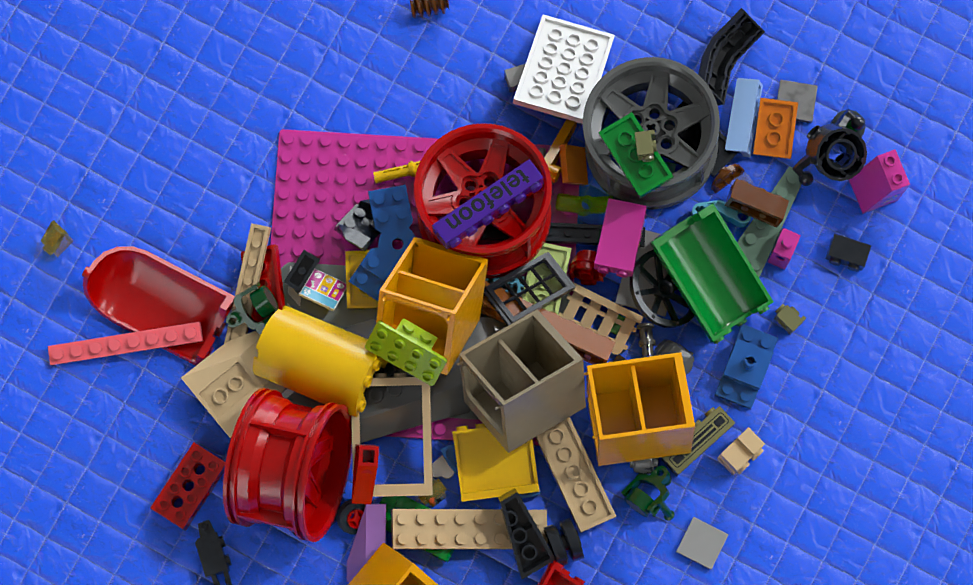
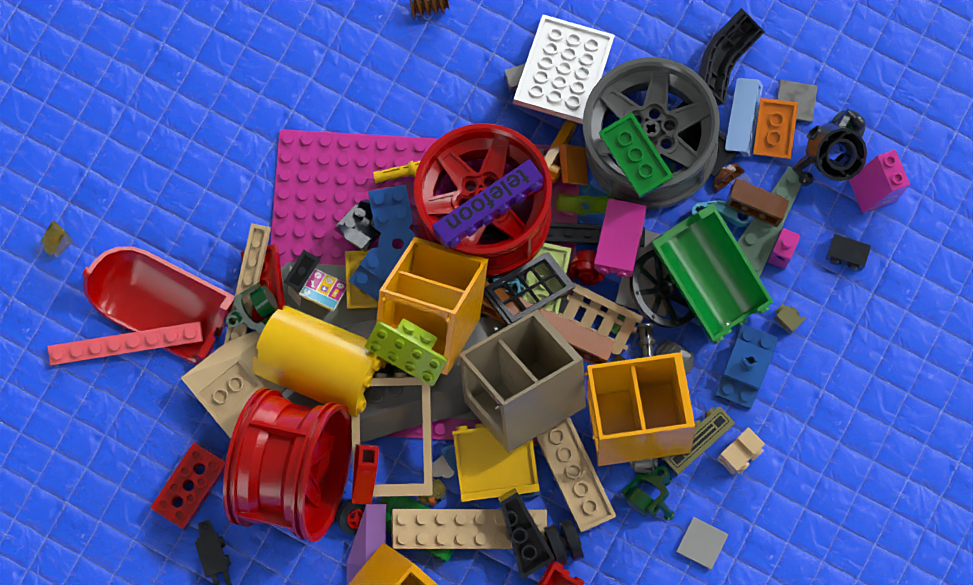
olive brick [635,130,657,162] -> none

